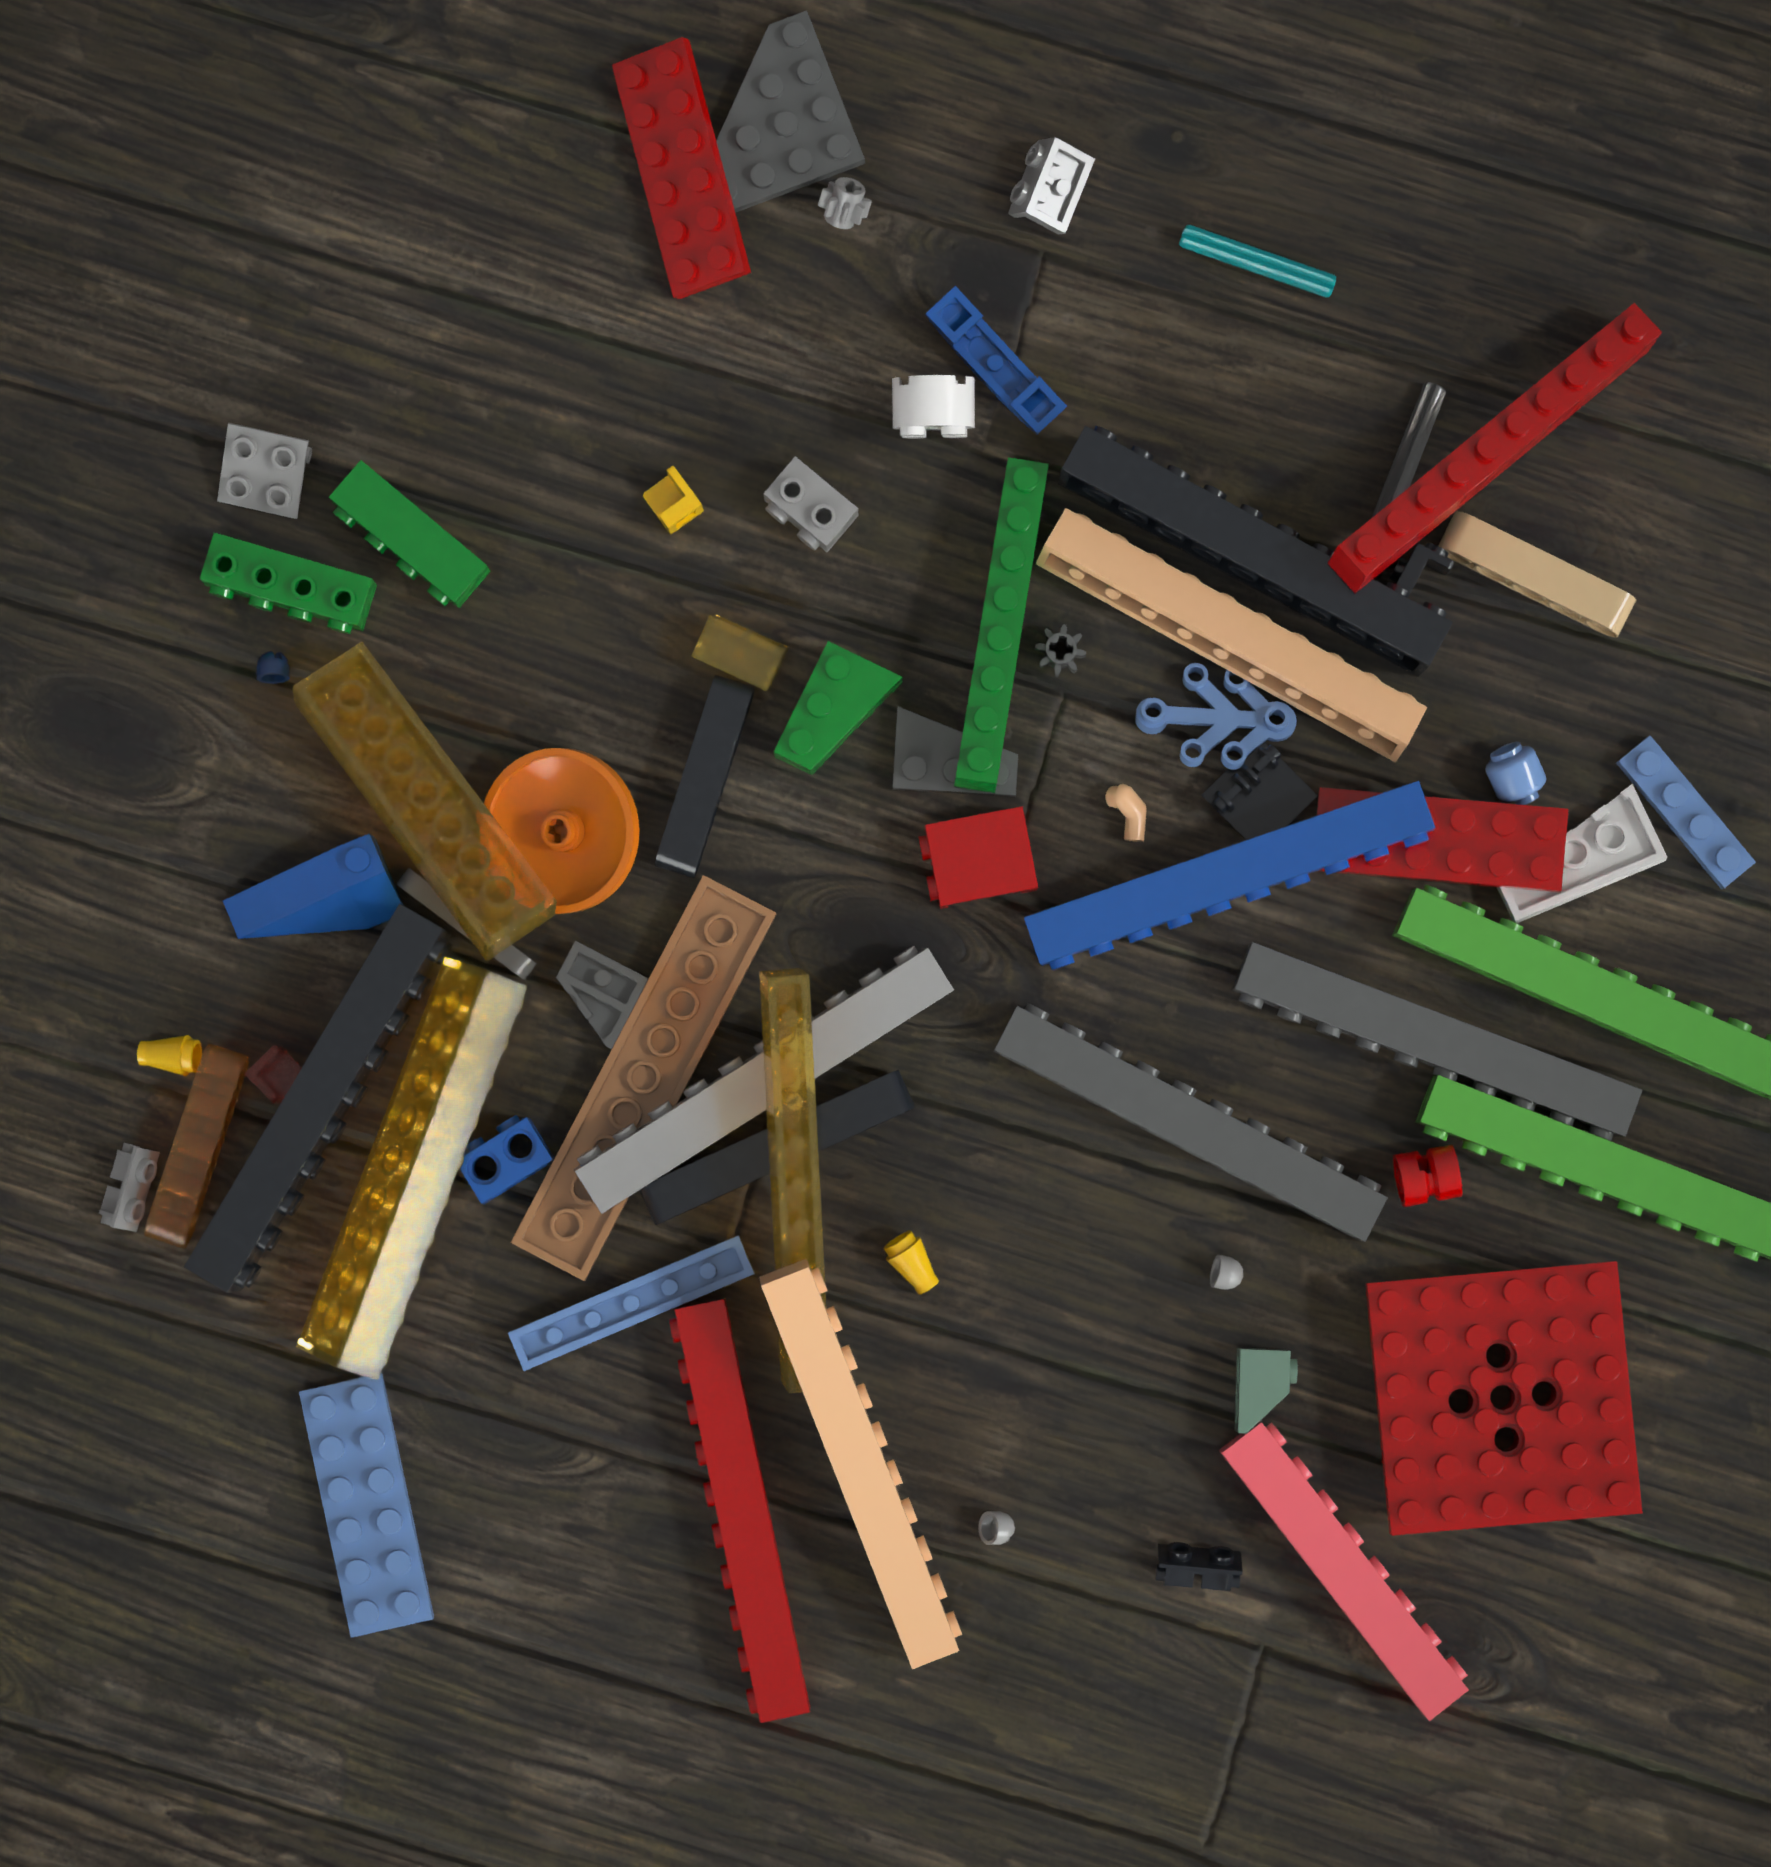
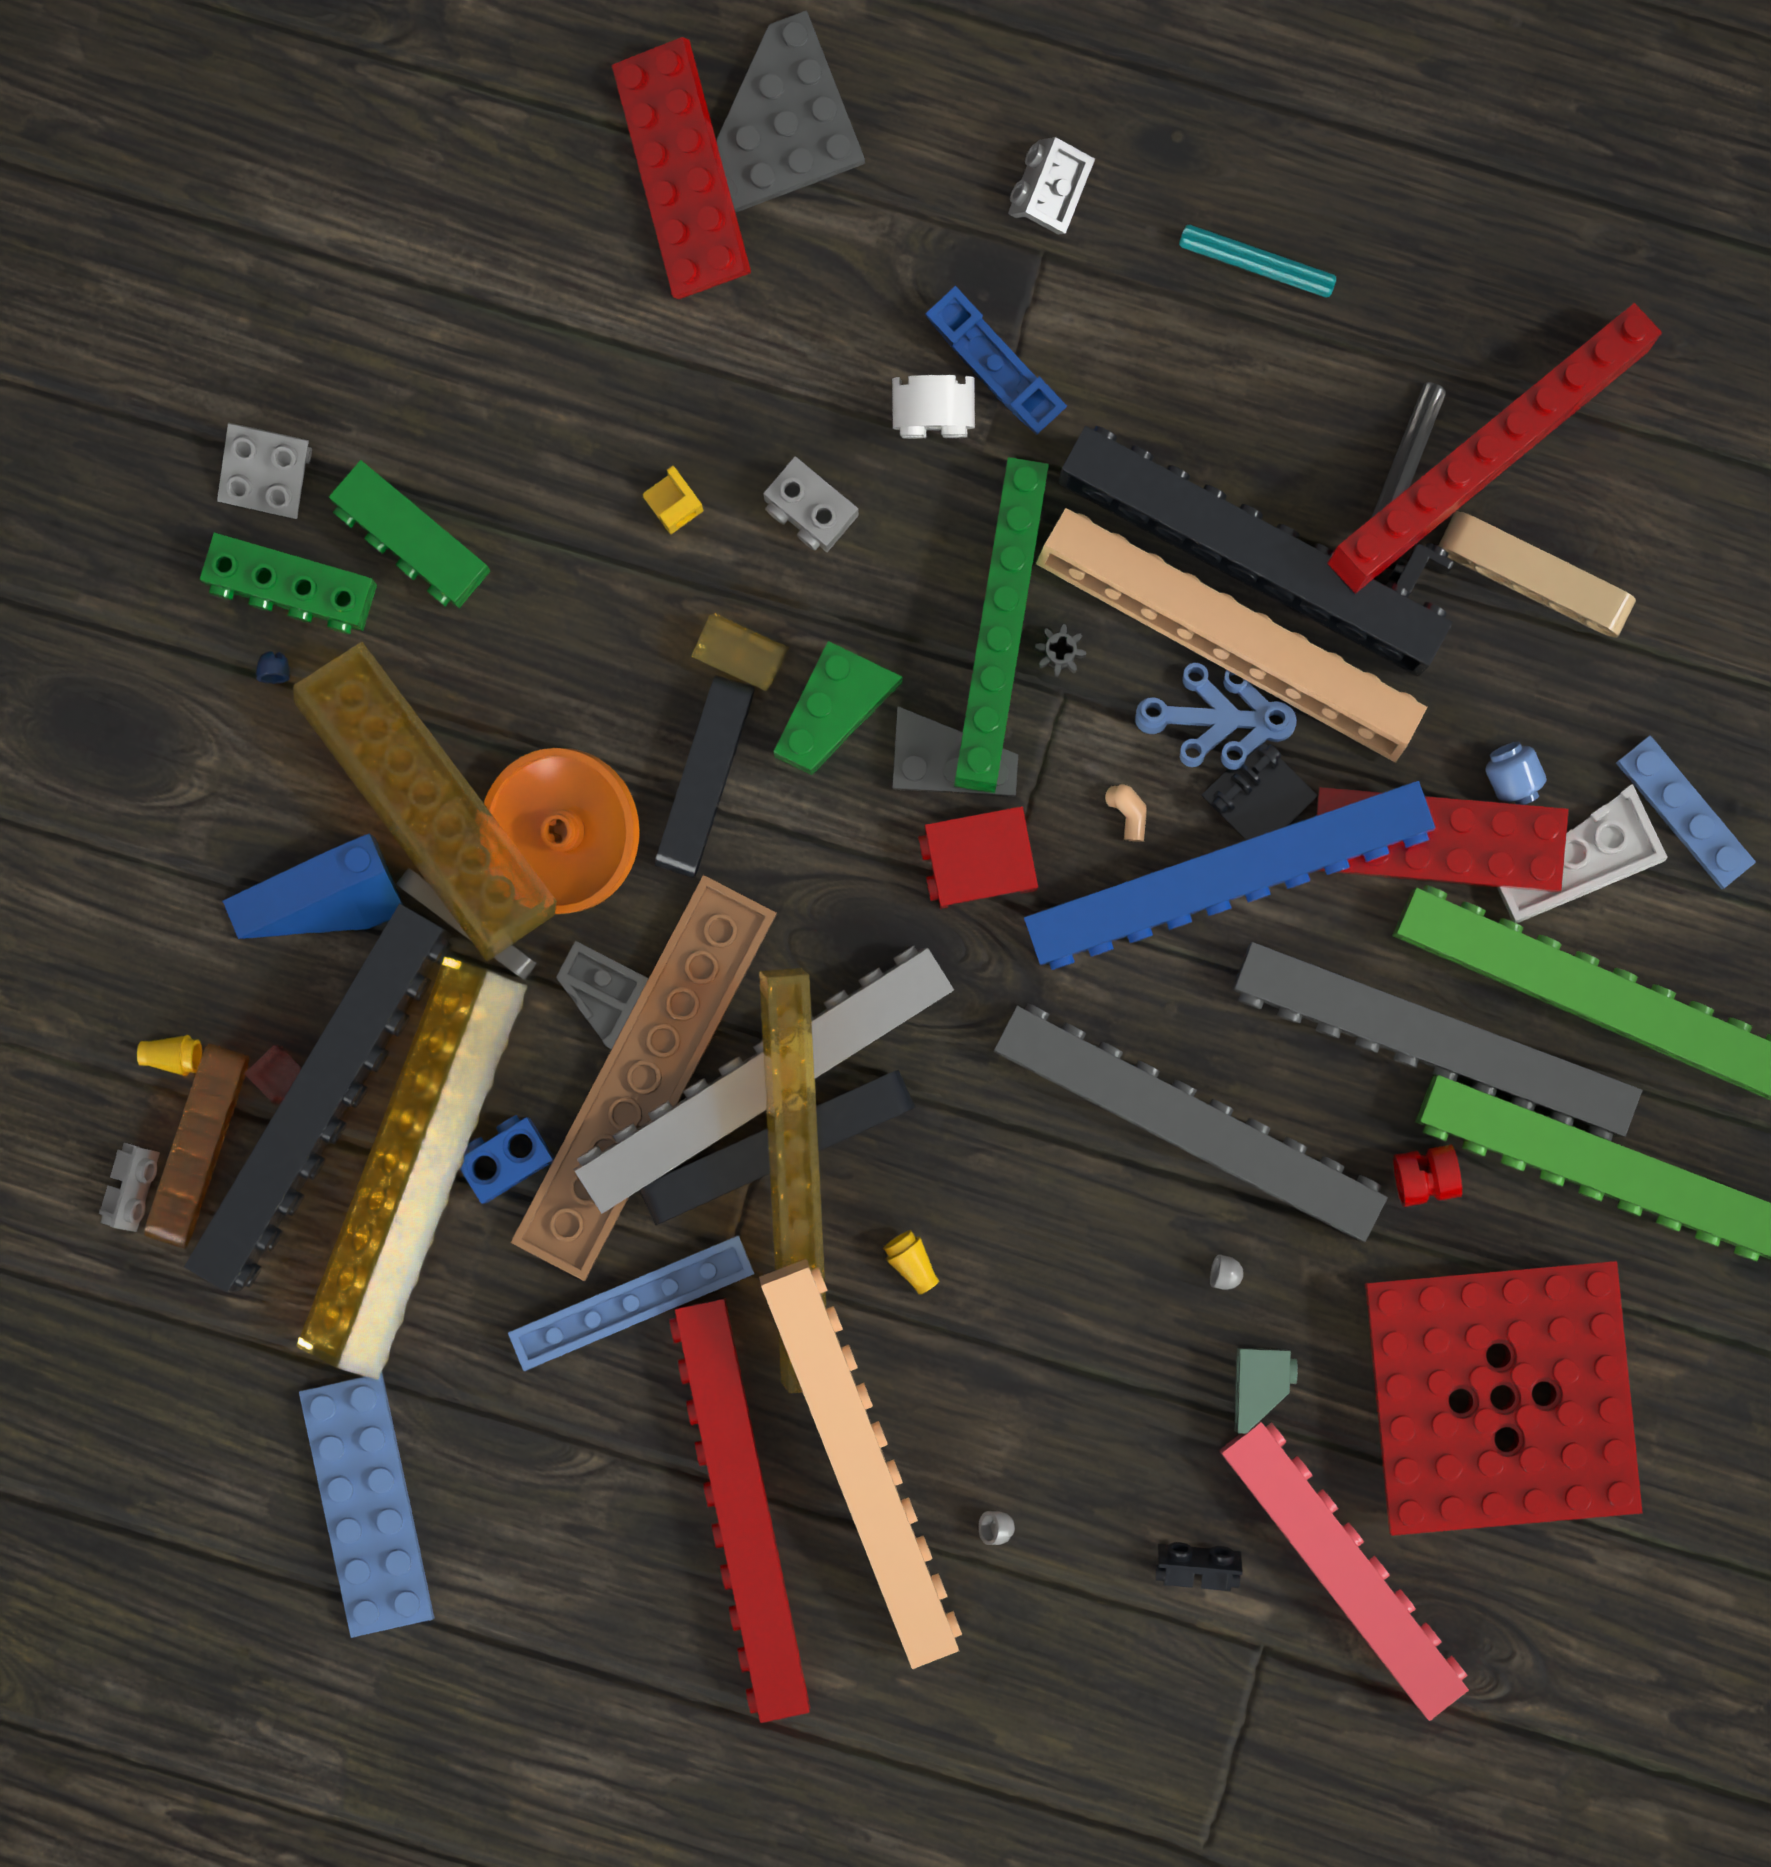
light grey gear [818,177,872,229] -> none

